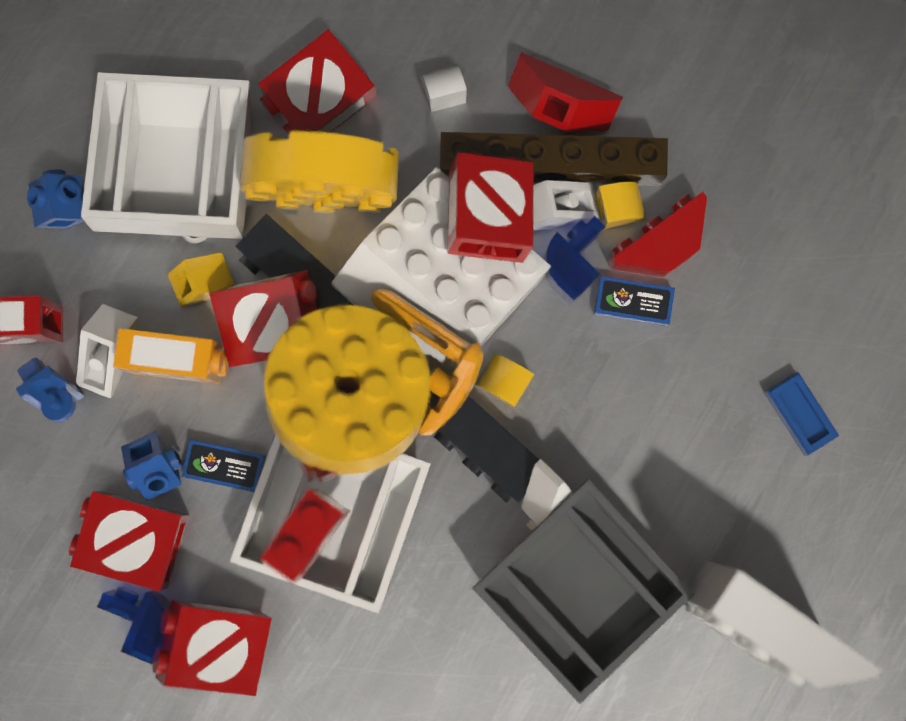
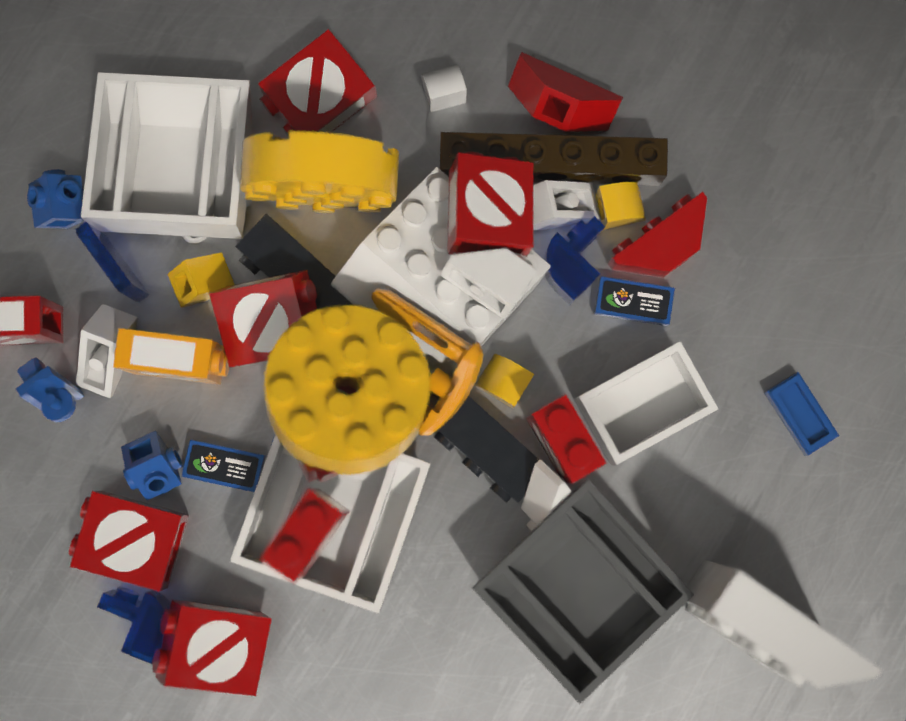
none -> clear blue tile [75,221,149,302]
none -> white slope [440,248,539,320]
none -> red brick [526,394,607,484]
none -> white piece [574,341,718,465]

